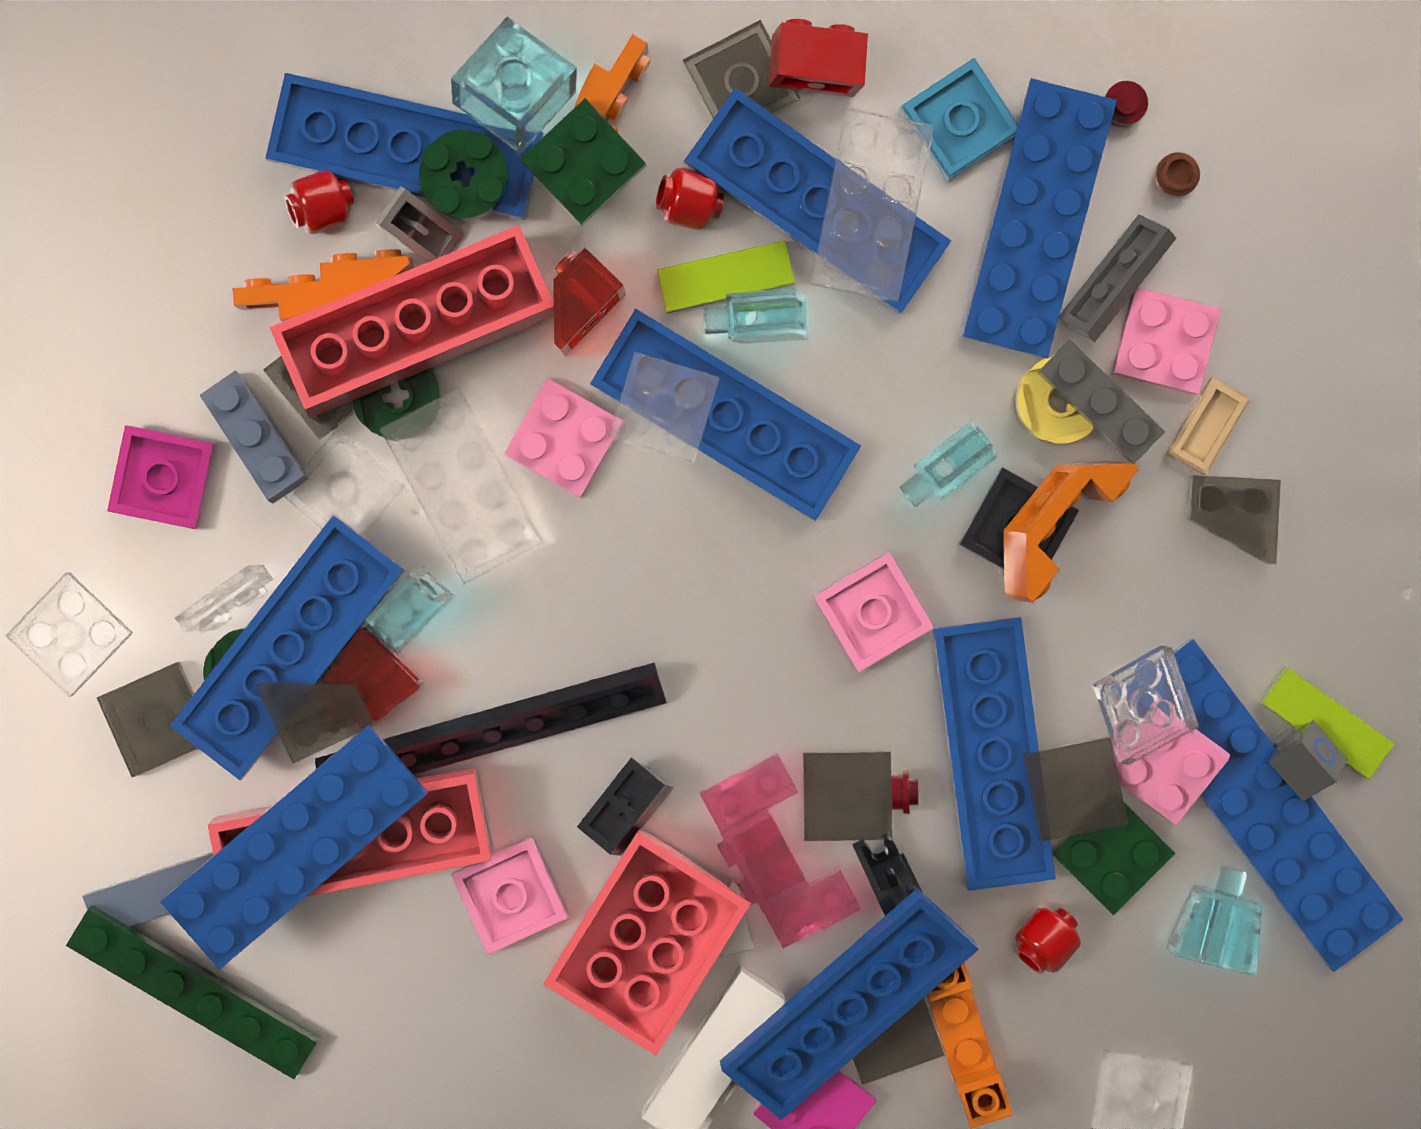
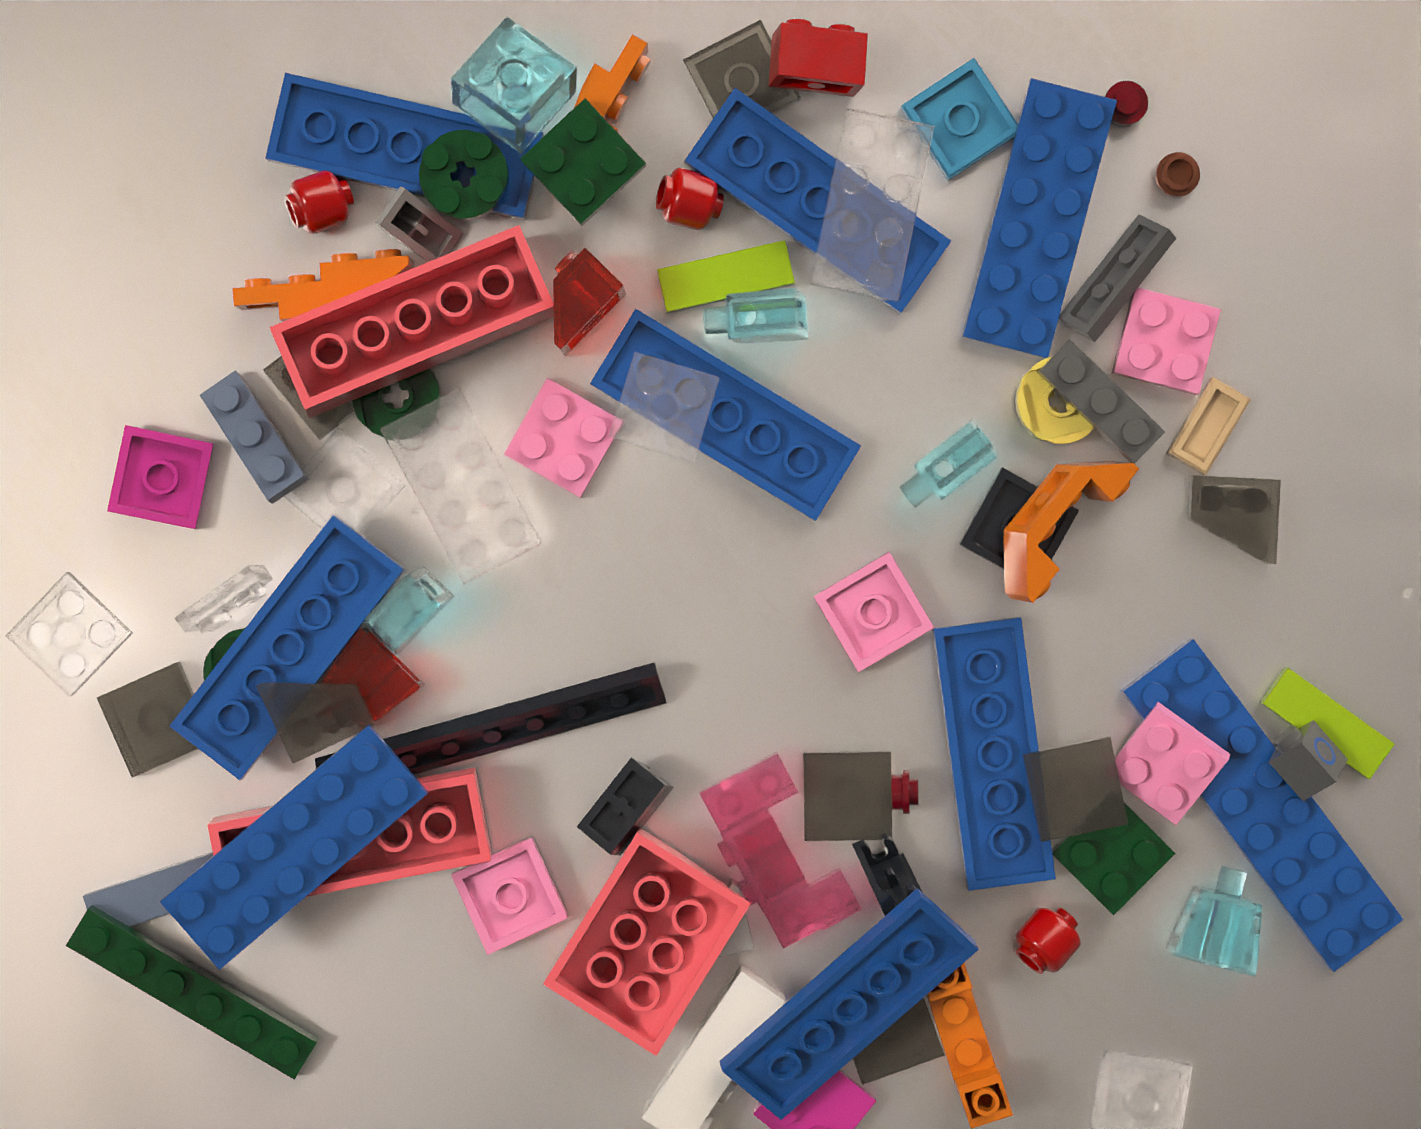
clear plate [1093,645,1199,765] -> none

